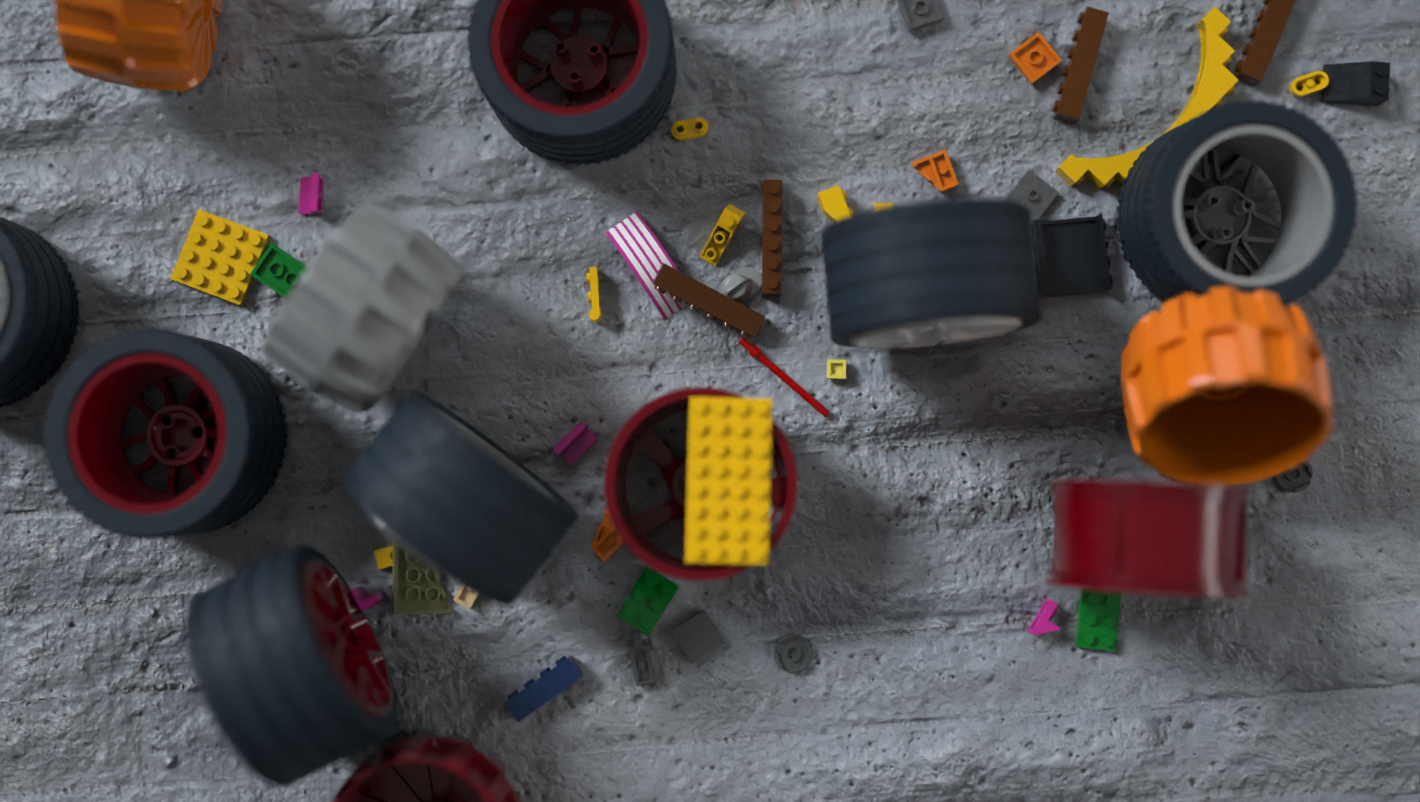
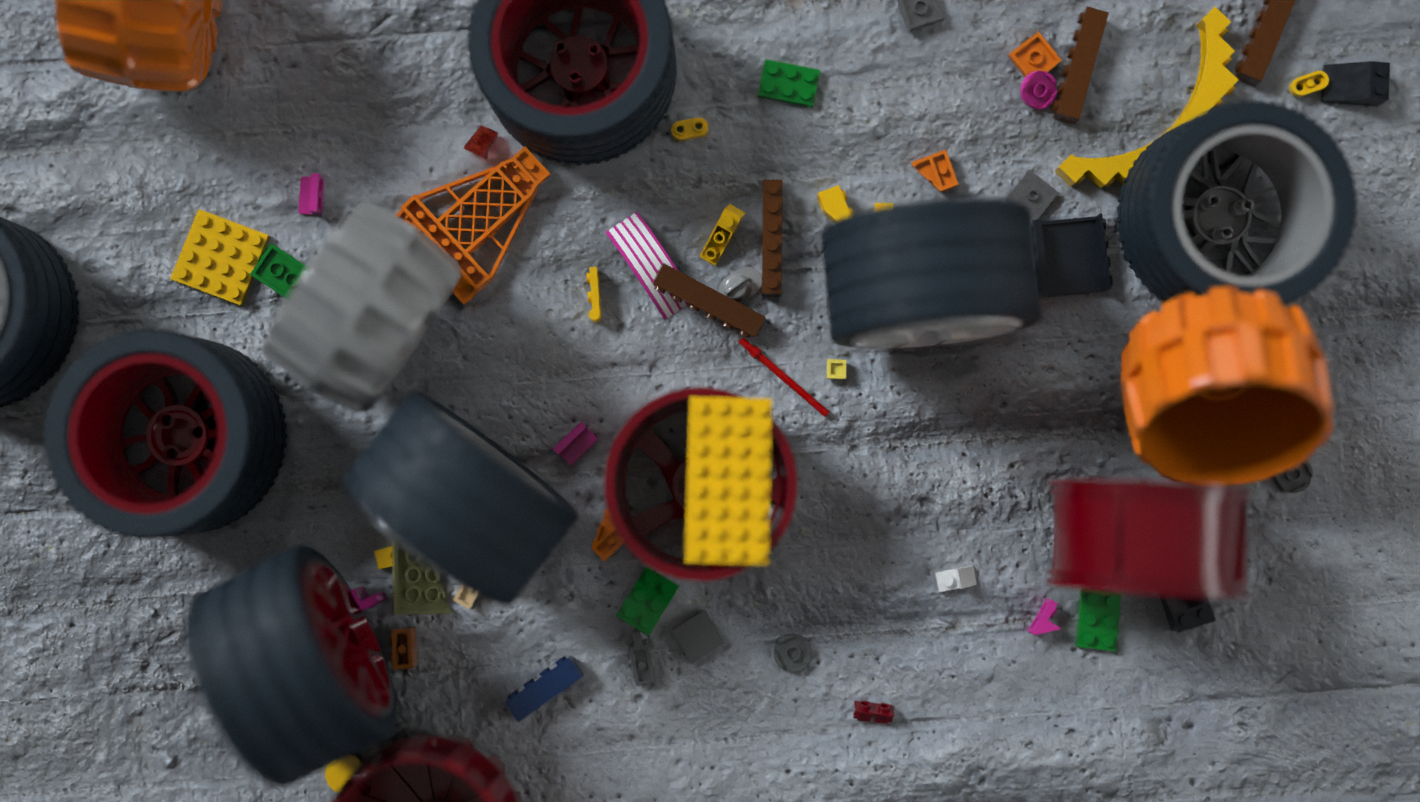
none -> yellow tile [325,754,362,792]
none -> dark orange brick [390,627,418,669]
none -> orange wing [395,146,551,305]
none -> clear red slope [464,125,498,160]
none -> green plate [758,59,820,108]
none -> dark red hinge [853,700,895,724]
none -> white slope [934,565,977,592]
none -> dark pink tile [1020,71,1057,109]
none -> black slope [1159,594,1216,633]

